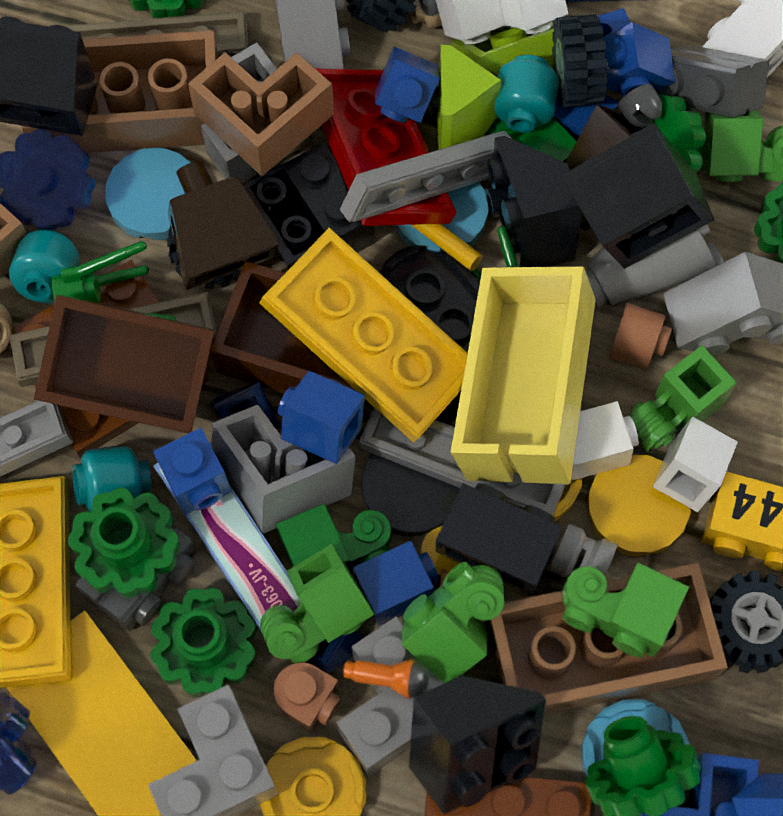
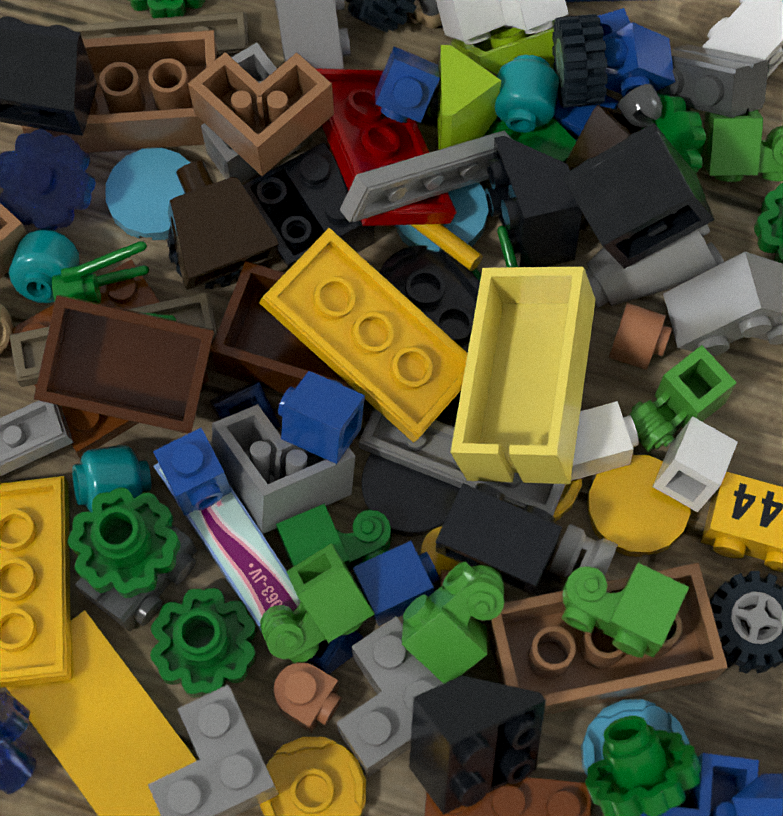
orange piece [344,659,429,699] -> none

